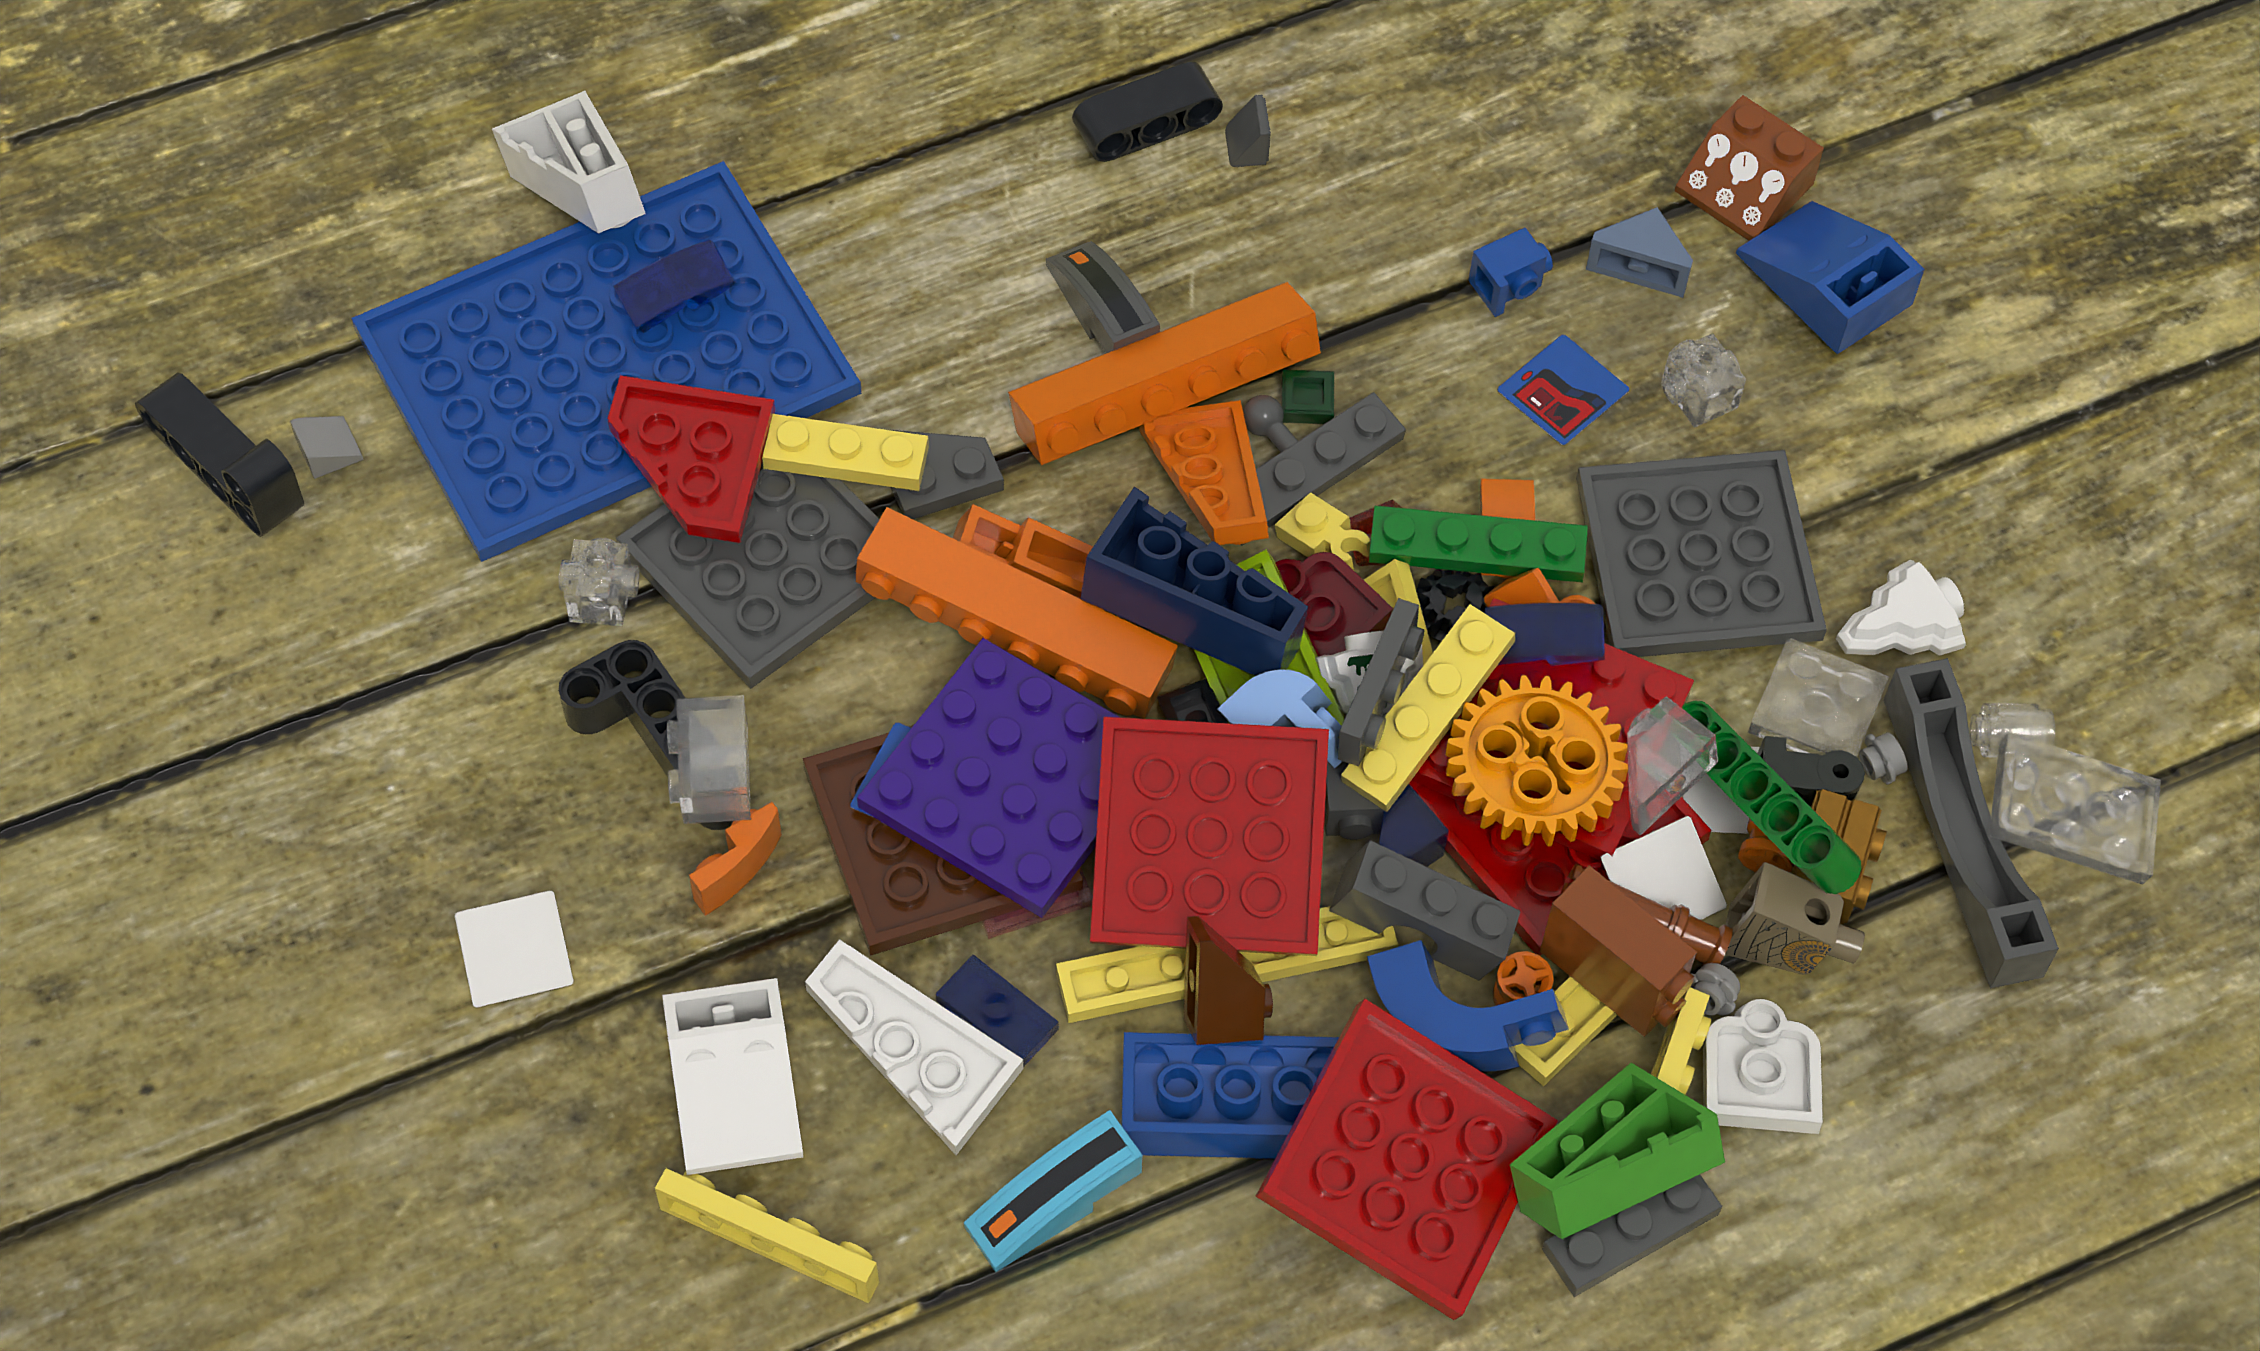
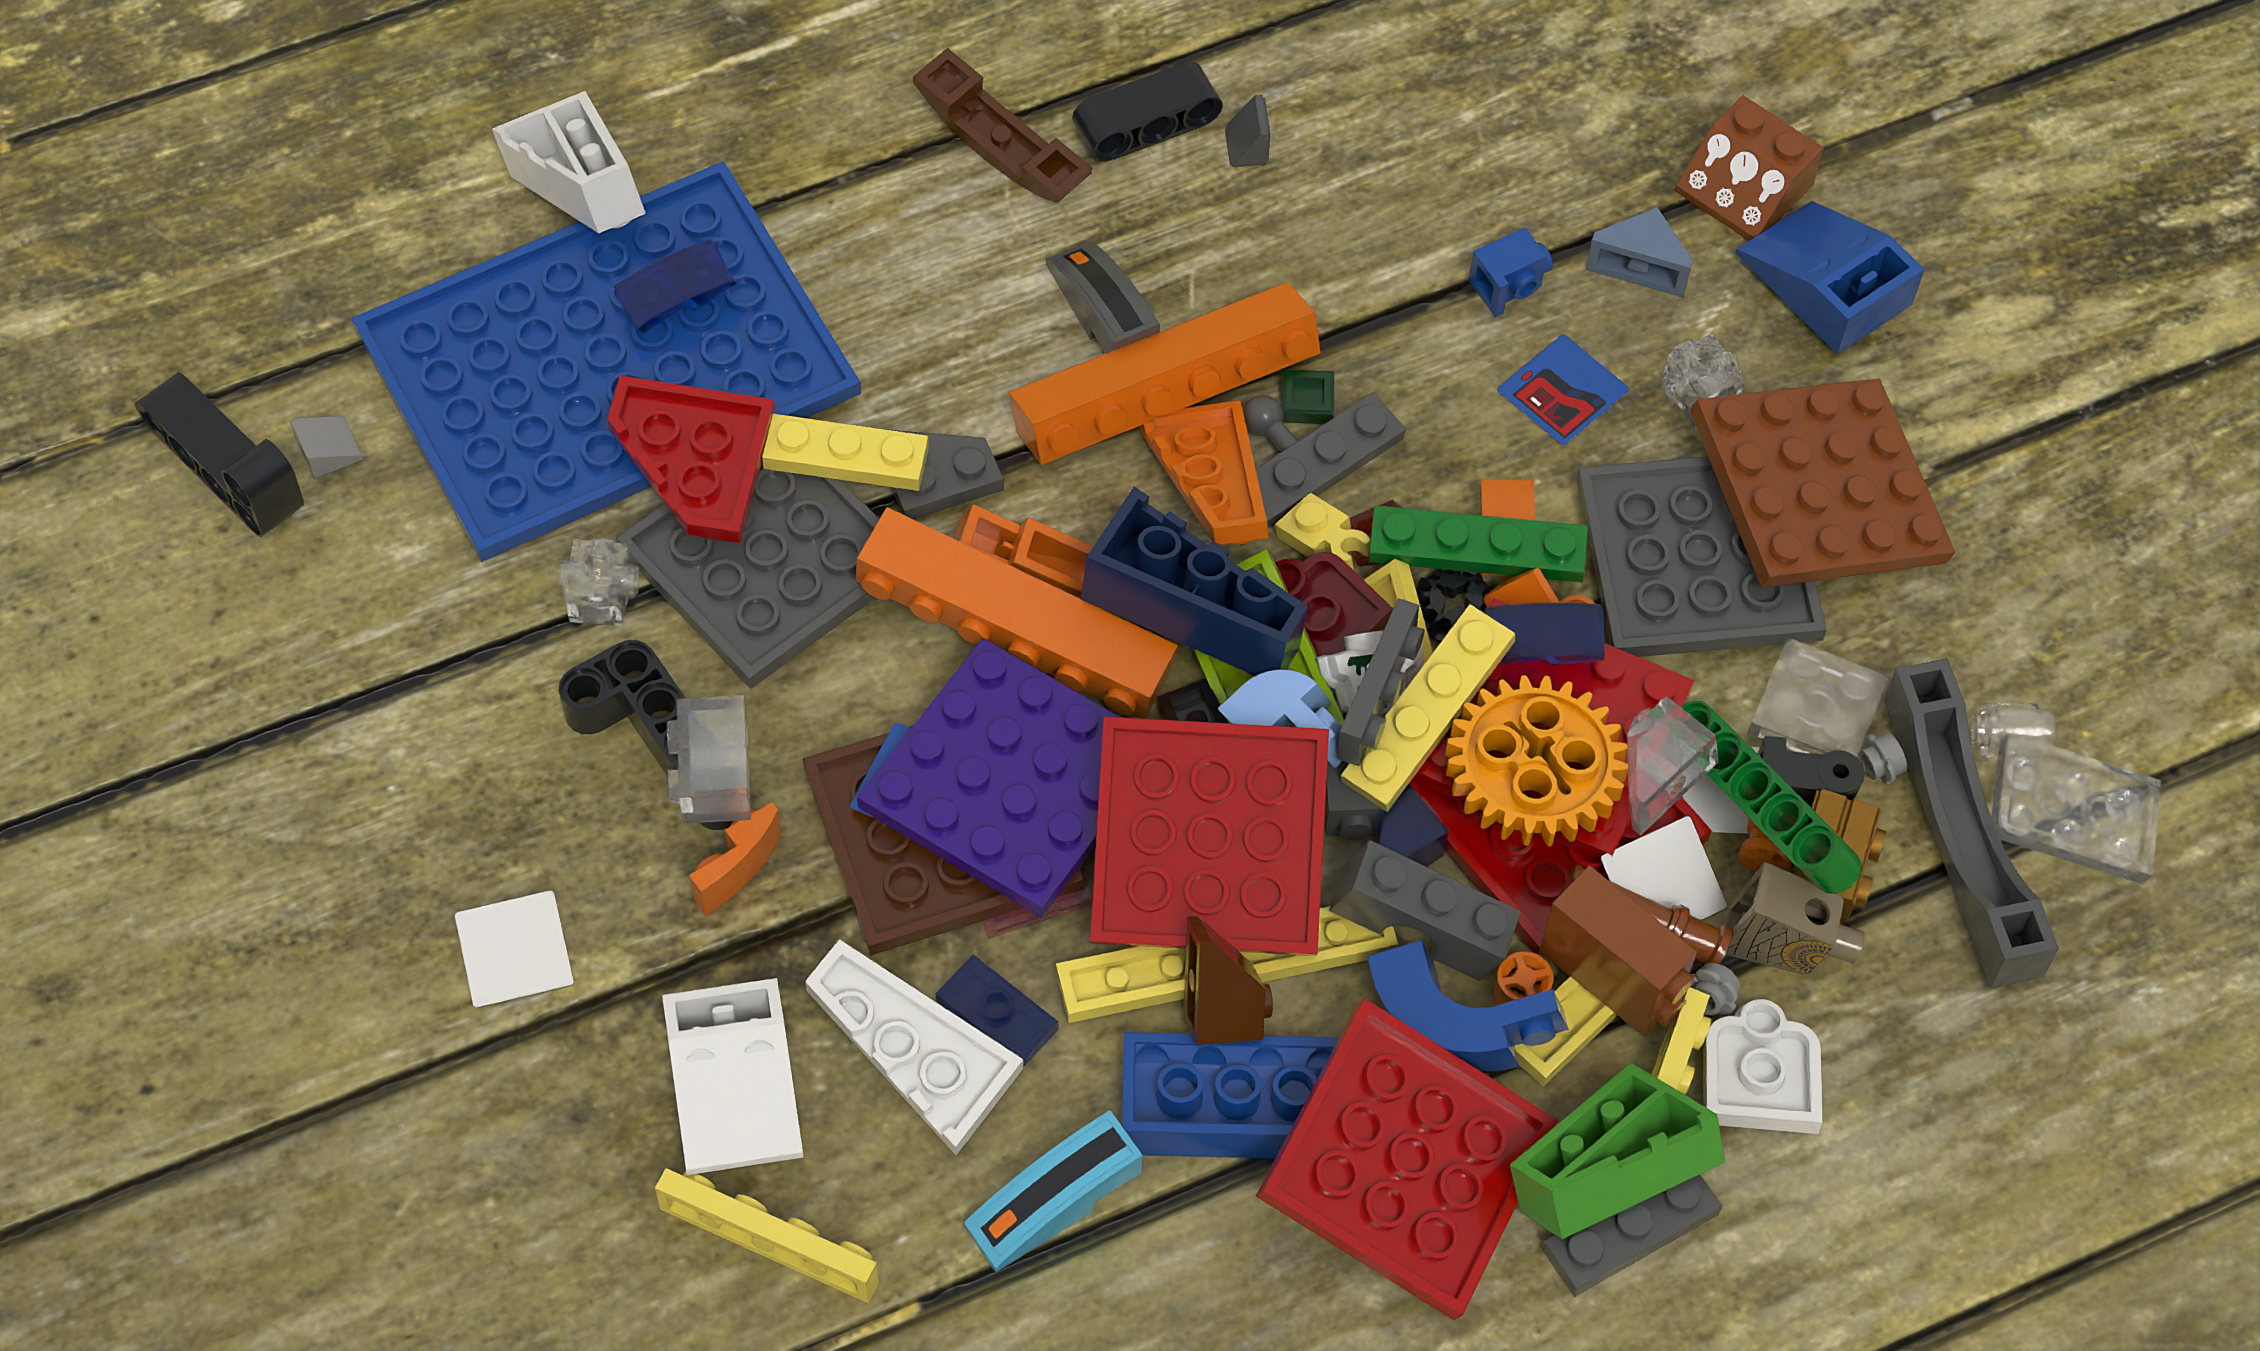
white rock [1836,560,1966,656] -> none
none -> reddish brown slope [913,48,1093,203]
none -> dark orange plate [1690,378,1956,588]

